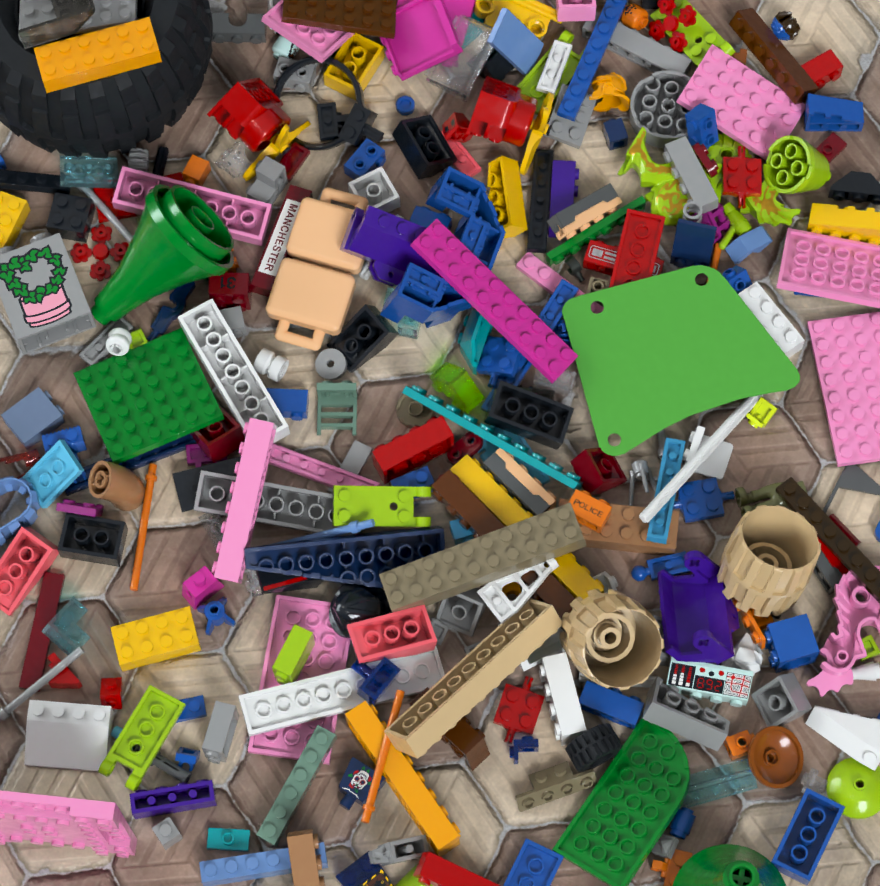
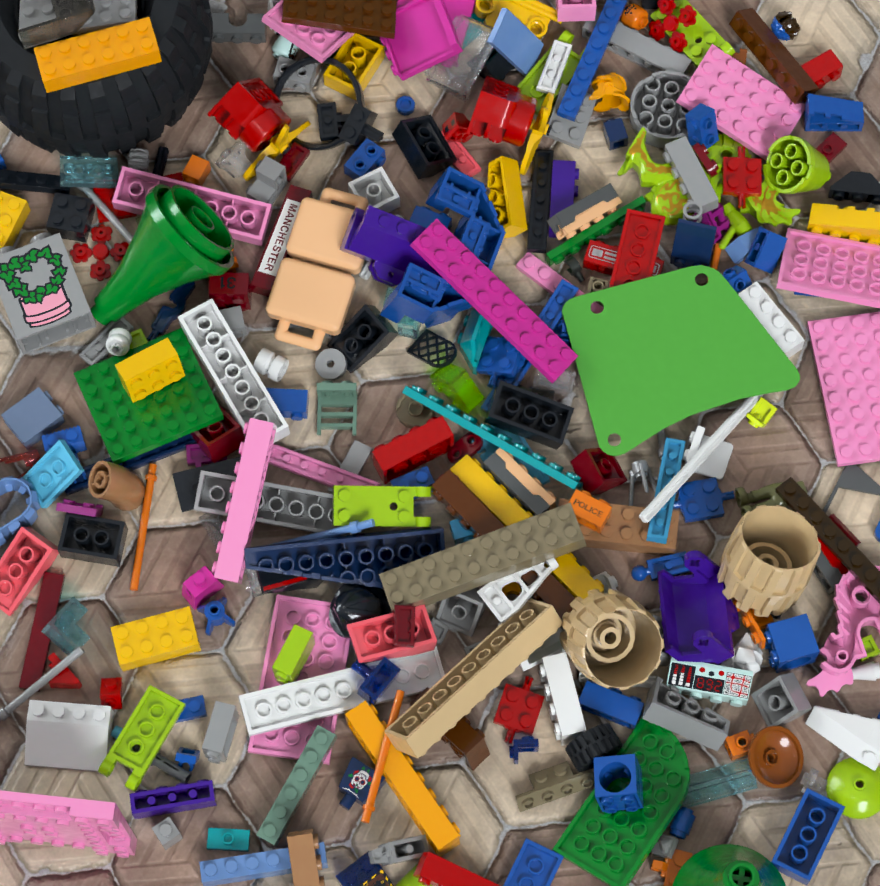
none -> yellow brick [115,337,185,403]
none -> dark red plate [393,605,415,648]
none -> black window [407,329,457,368]
none -> blue brick [594,754,644,814]
none -> blue brick [744,227,788,274]

